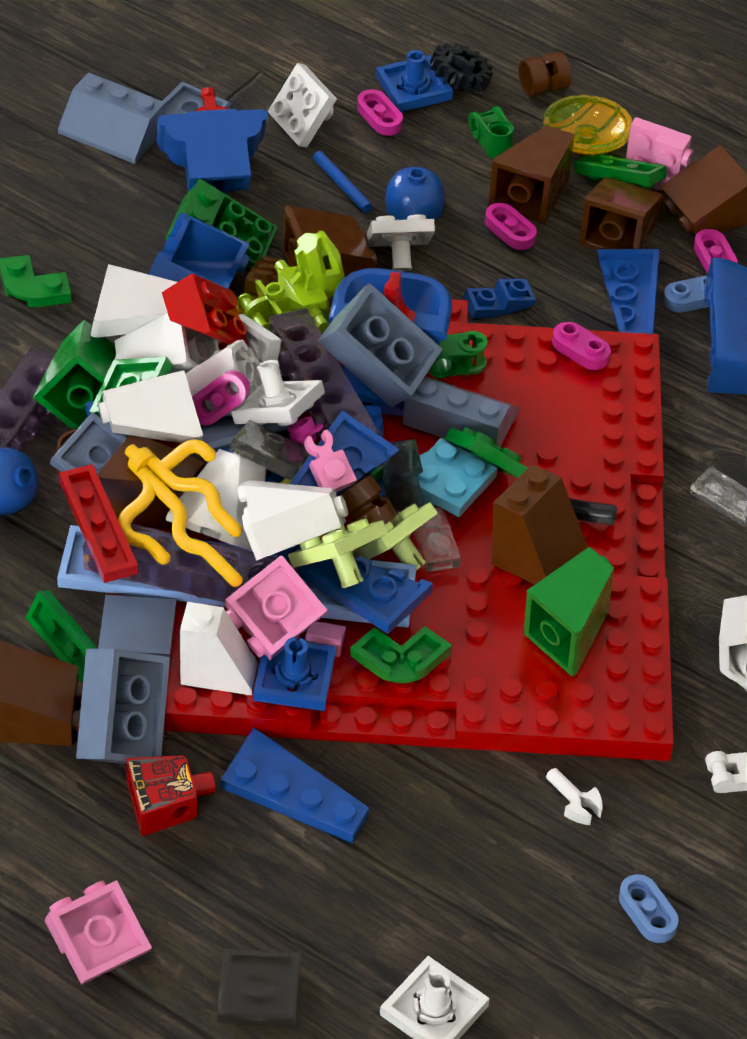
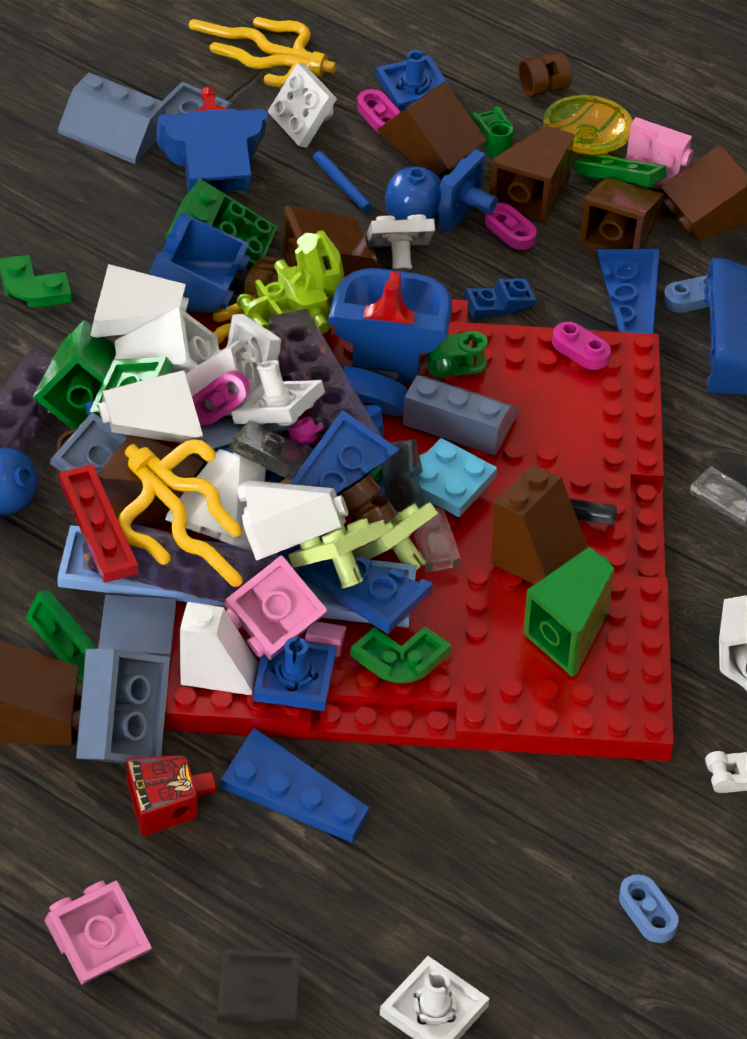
red slope [162,273,249,348] -> none
bright pink plate [304,430,357,492] -> none
sand blue slope [318,283,442,407] -> none
black gear [430,43,494,92] -> none
green plate [444,427,528,479] -> none
white bar [546,768,602,825] -> none
dark pink plate [694,229,737,274] -> none
none -> yellow plant [189,17,336,88]
none -> reddish brown slope [377,81,487,176]
none -> blue plate [437,149,498,233]

